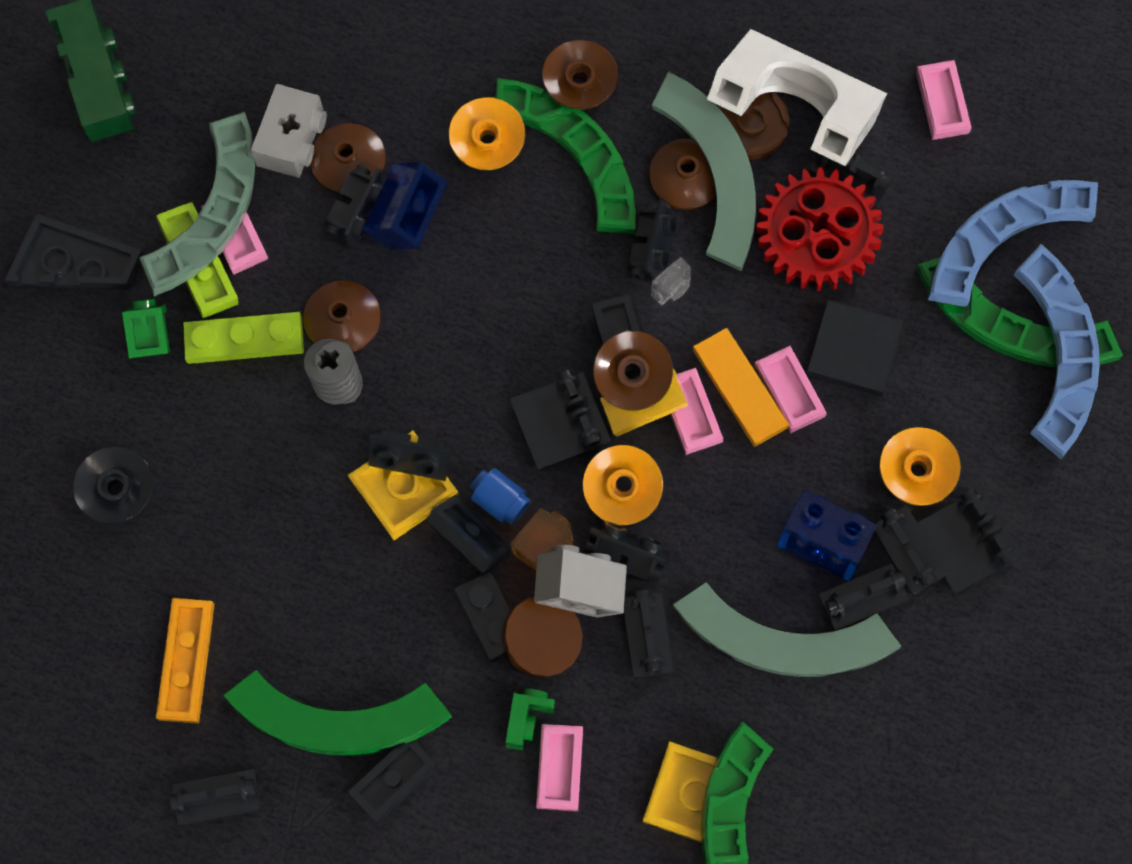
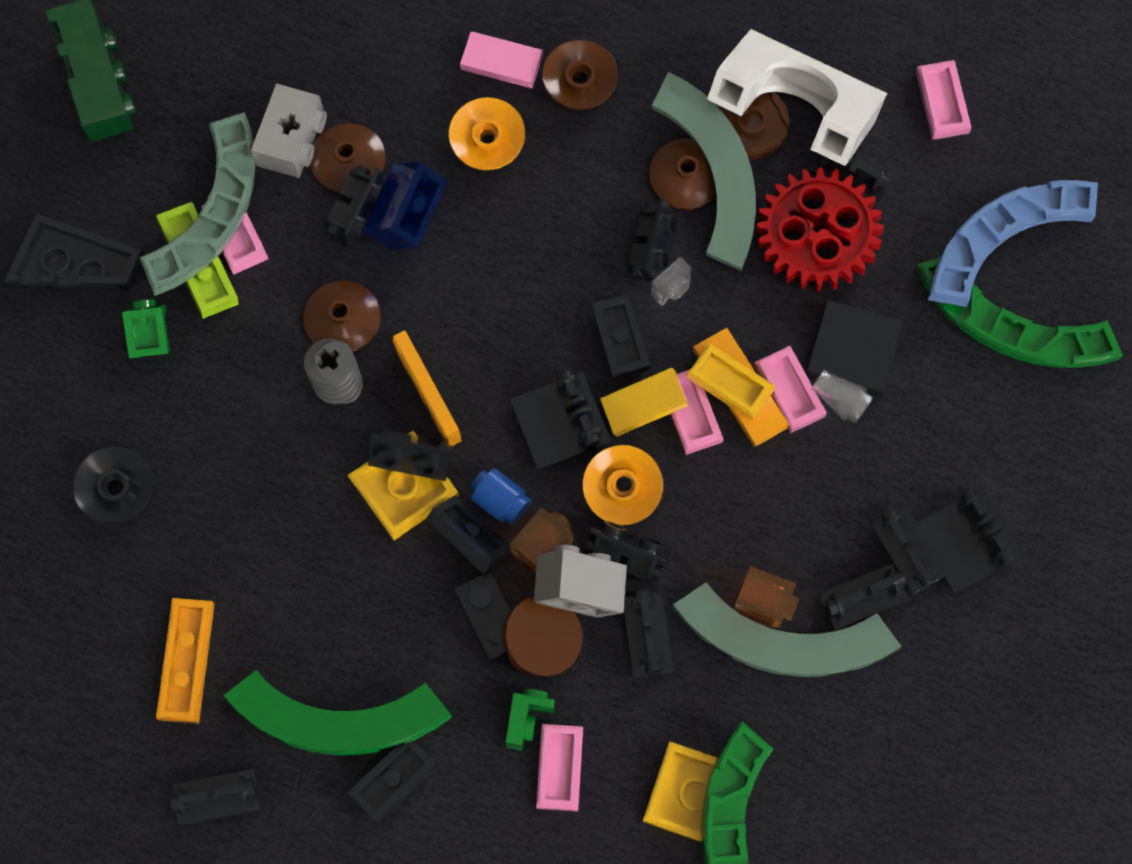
lime plate [184,312,304,364] -> none
green tile [495,78,636,234] -> none
reddish brown dish [593,331,673,411] -> none
clear blue brick [777,490,877,581] -> none
light orange dish [880,427,961,506] -> none
medium blue tile [1014,244,1100,459] -> none
none -> light orange tile [392,330,462,446]
none -> bright pink tile [460,31,543,88]
none -> yellow tile [687,343,775,421]
none -> clear orange brick [734,566,800,629]
none -> clear cone [811,369,873,423]

